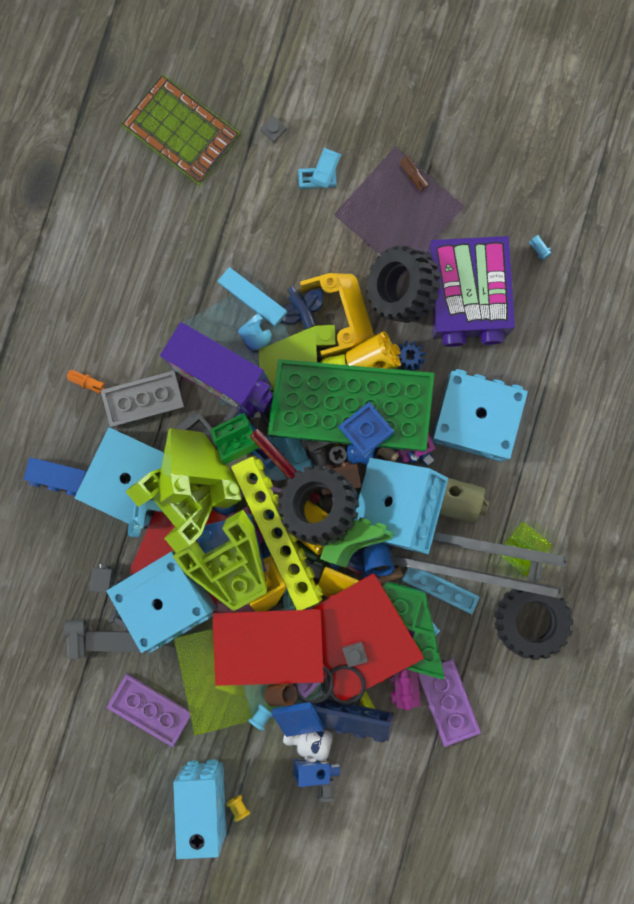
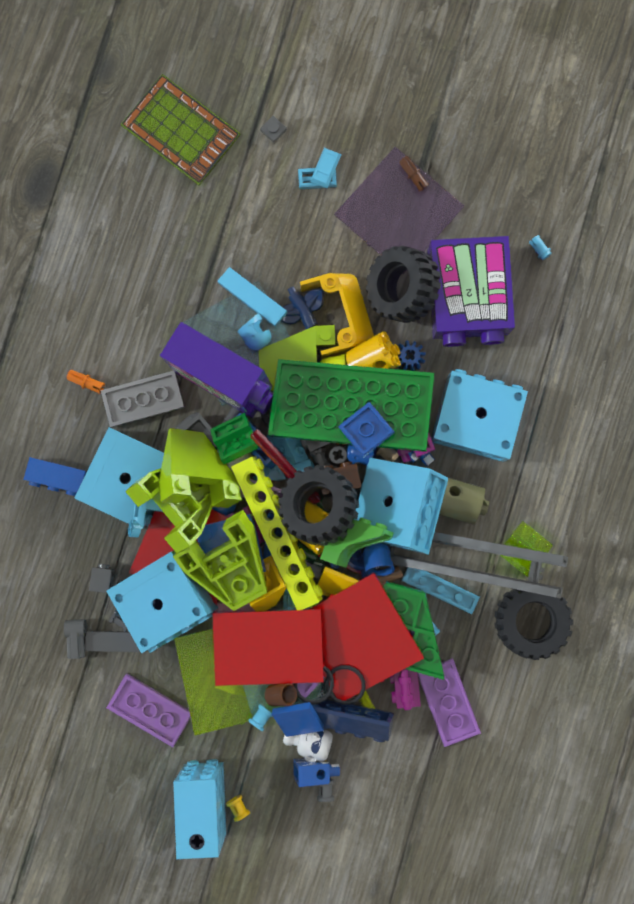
dark grey plate [342,641,368,667] -> none

